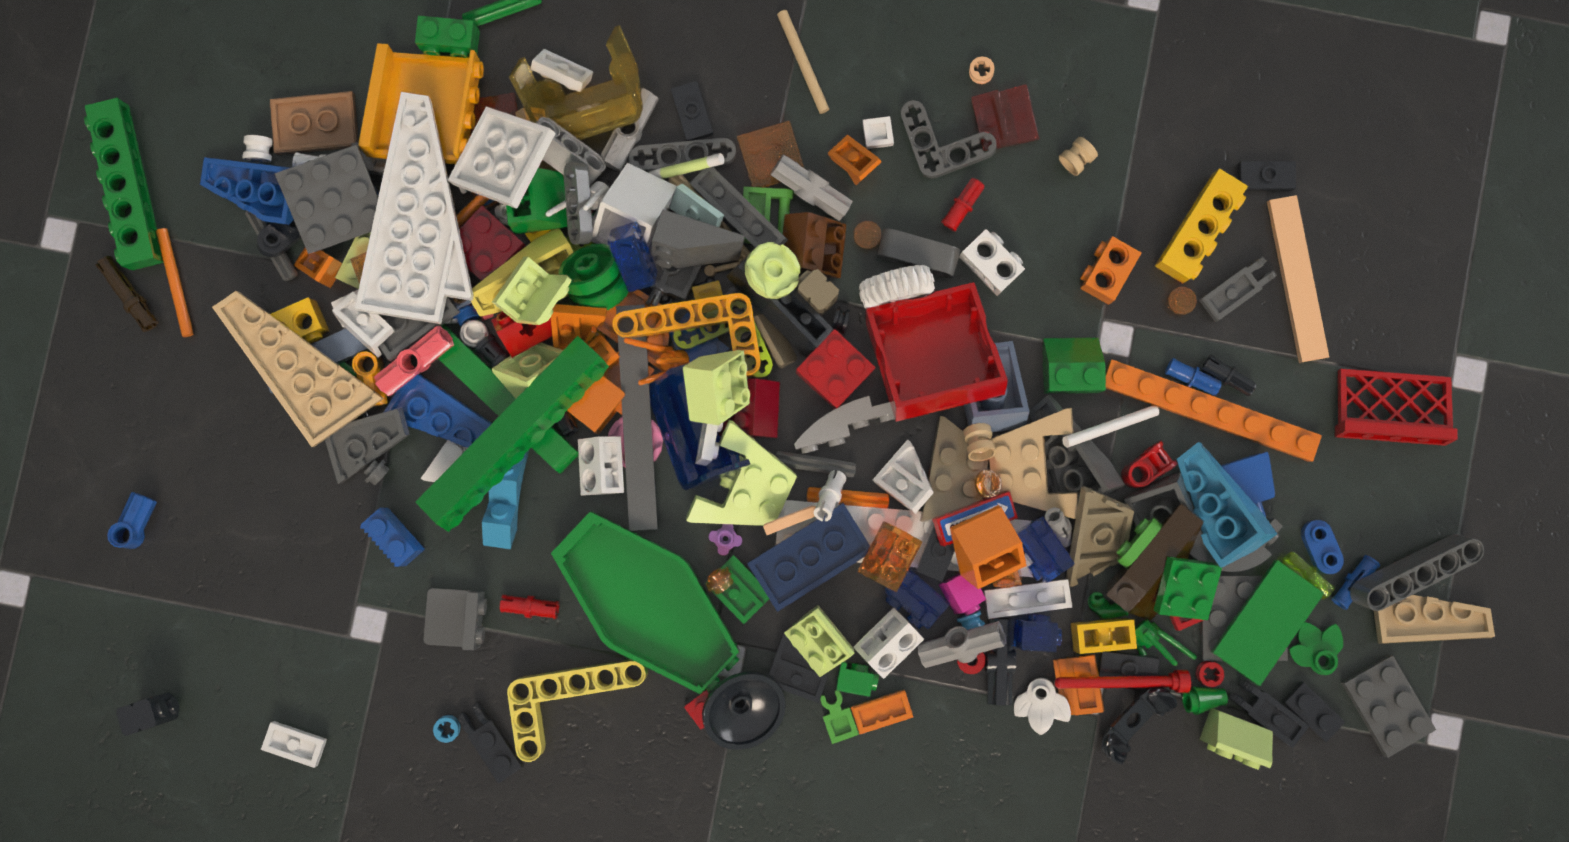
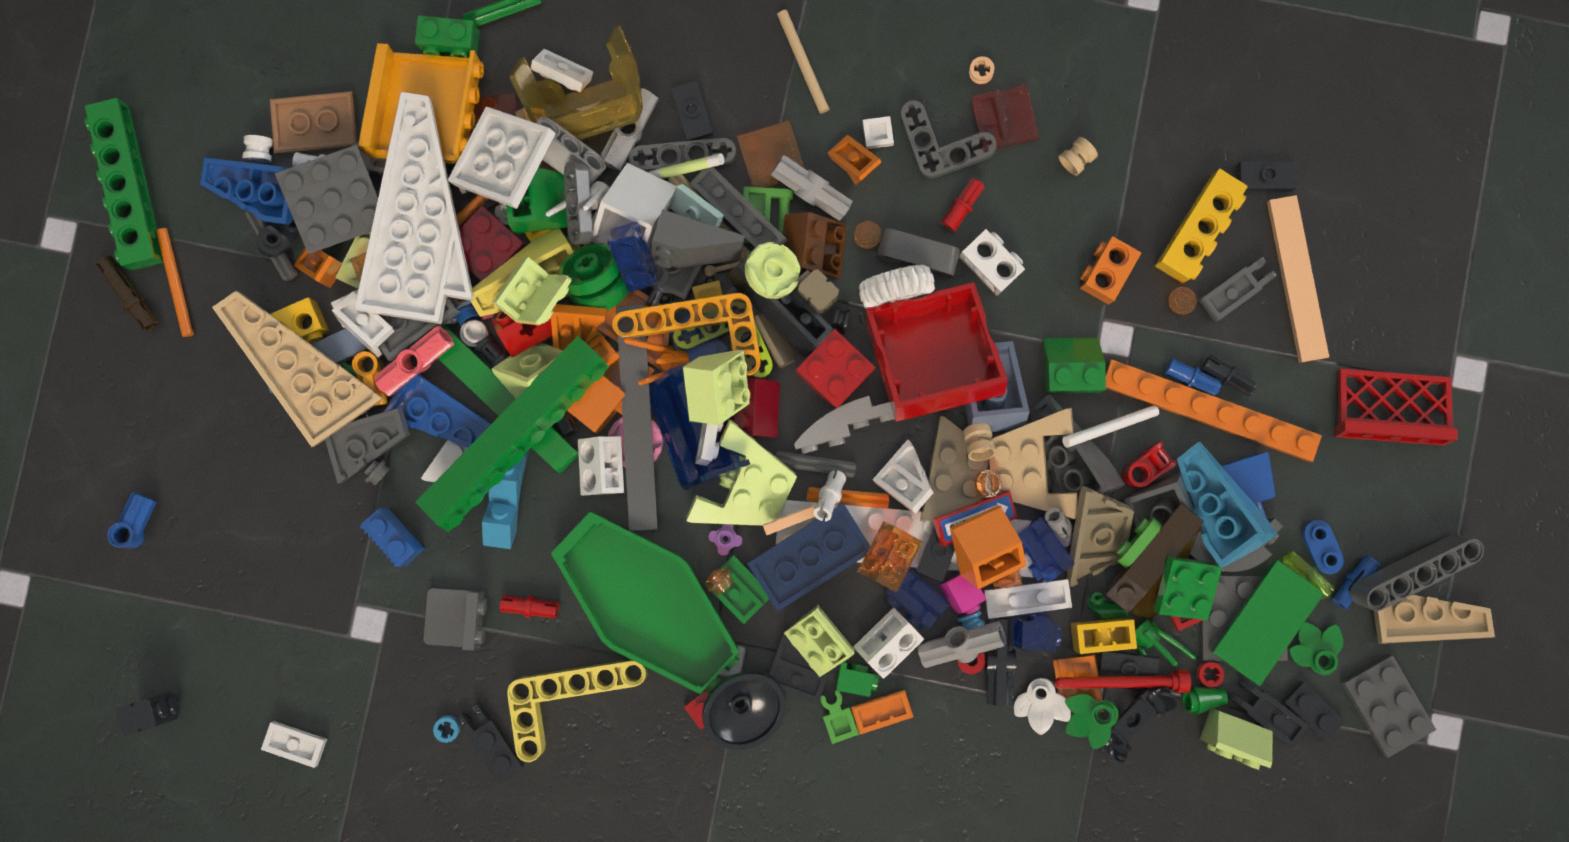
none -> green plate [1065,694,1118,749]

